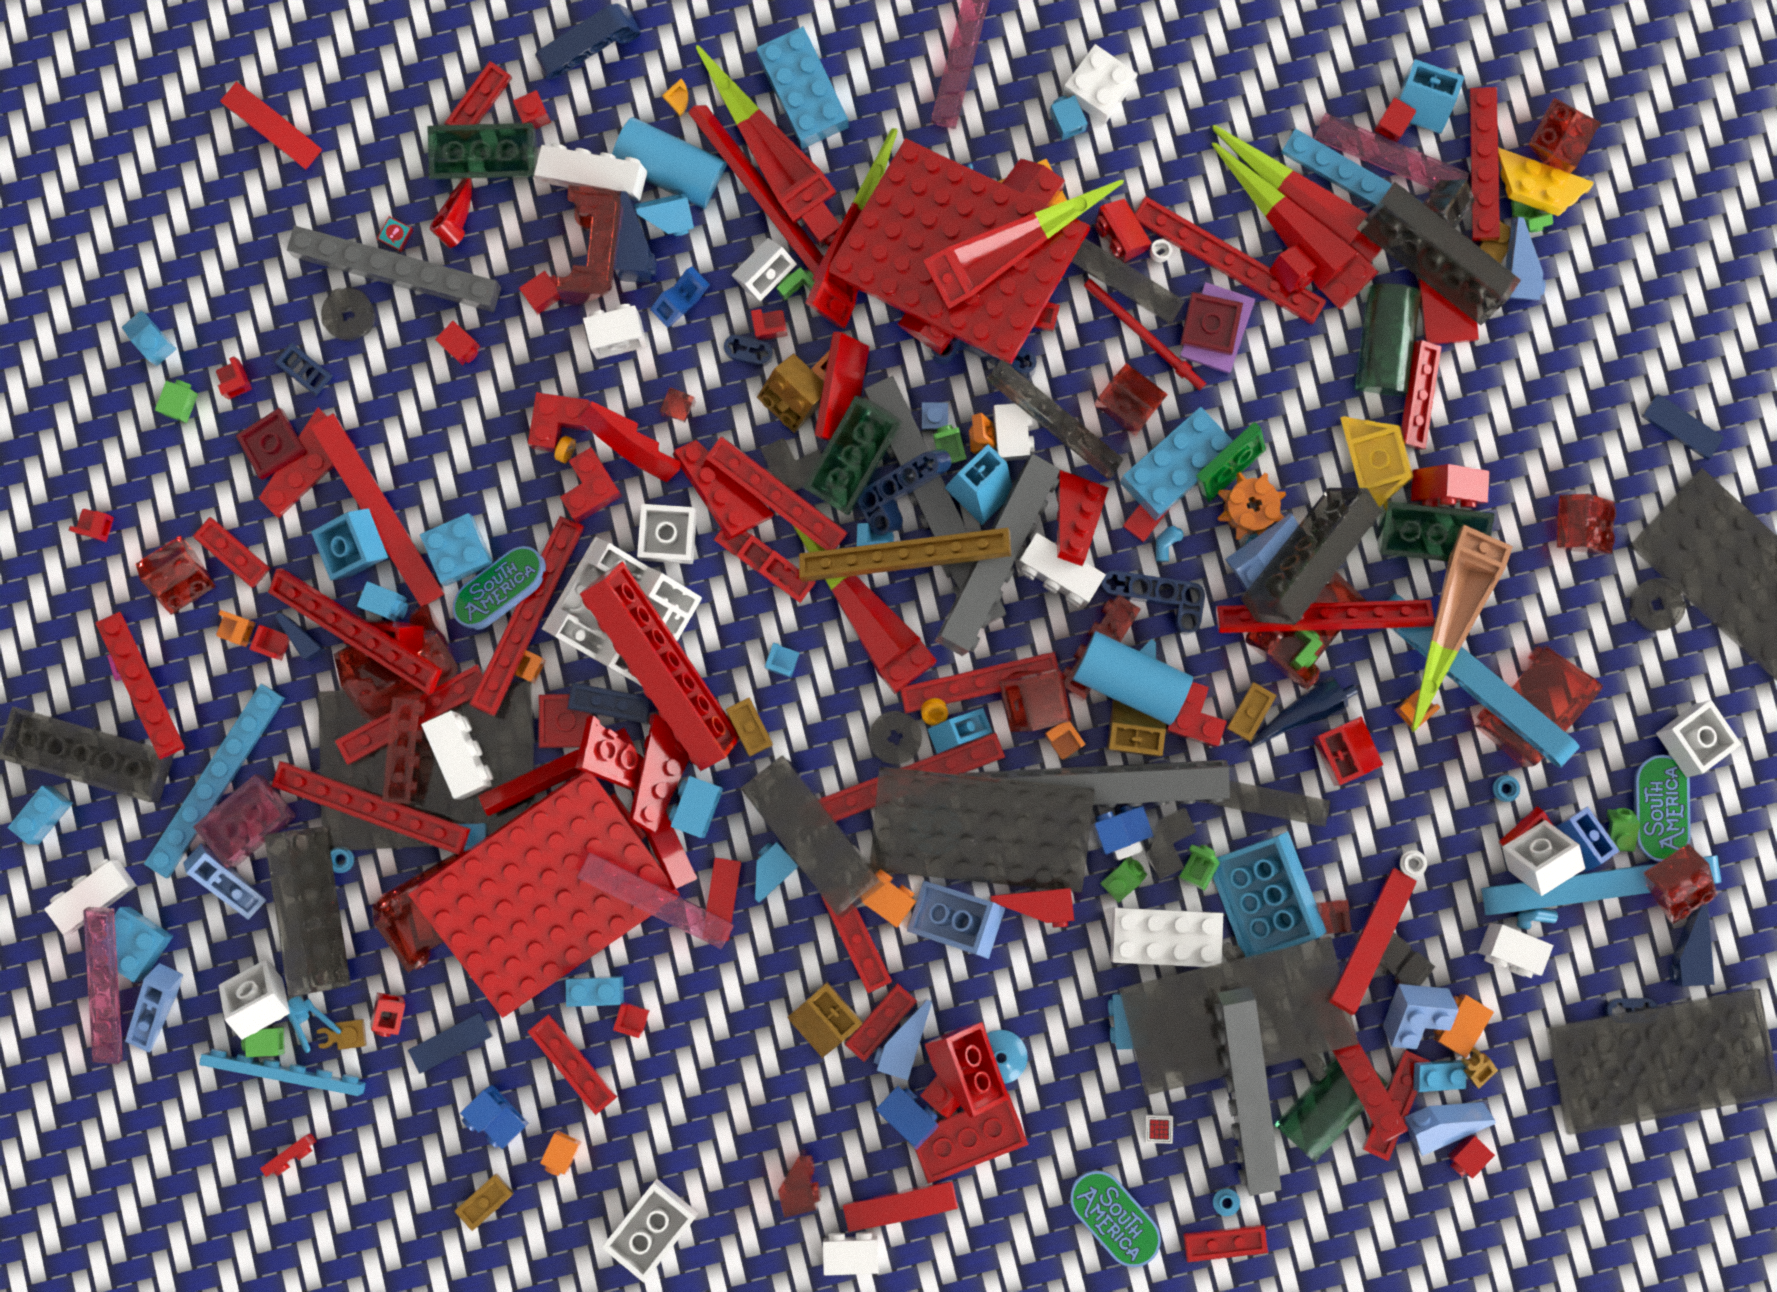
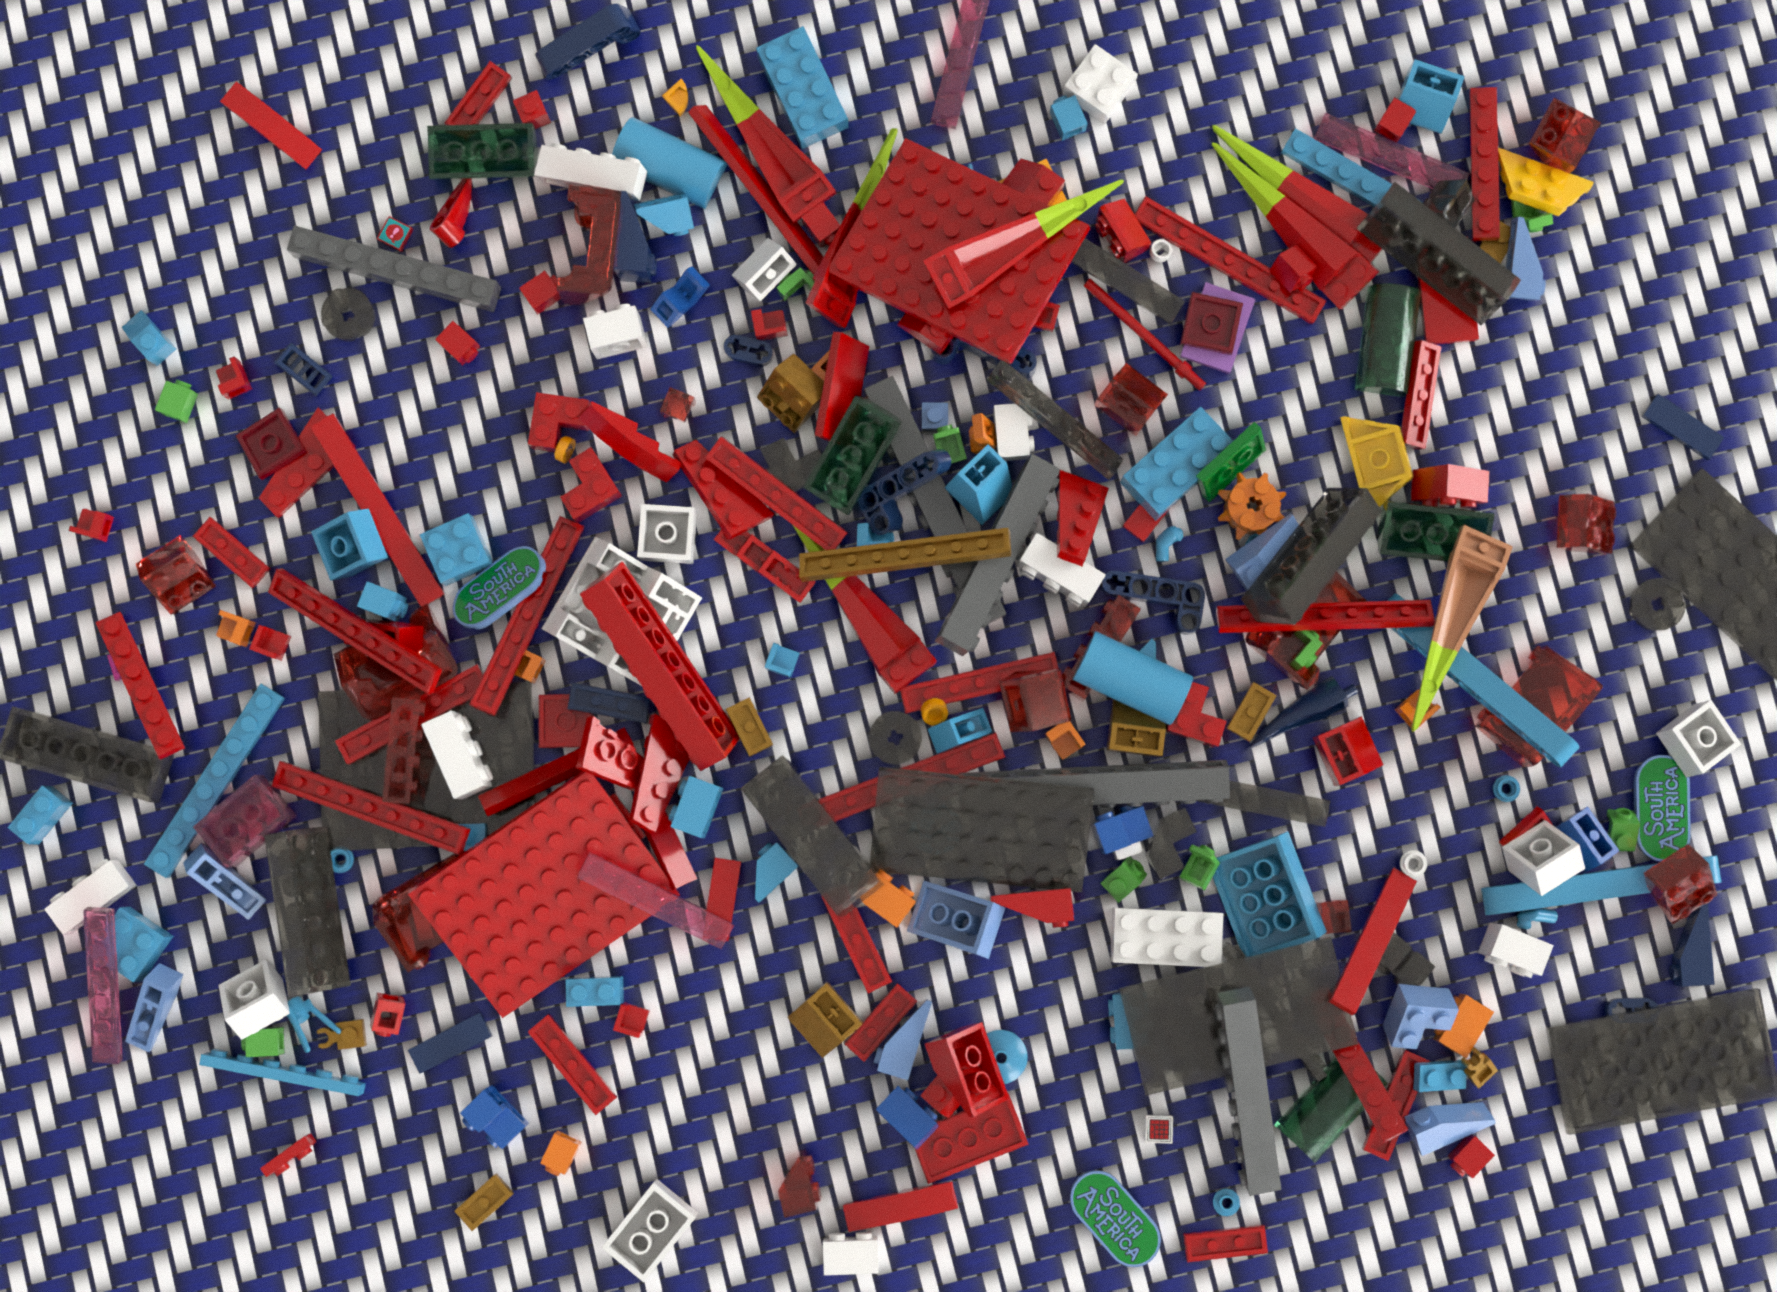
dark blue slope [275,612,326,661] -> none

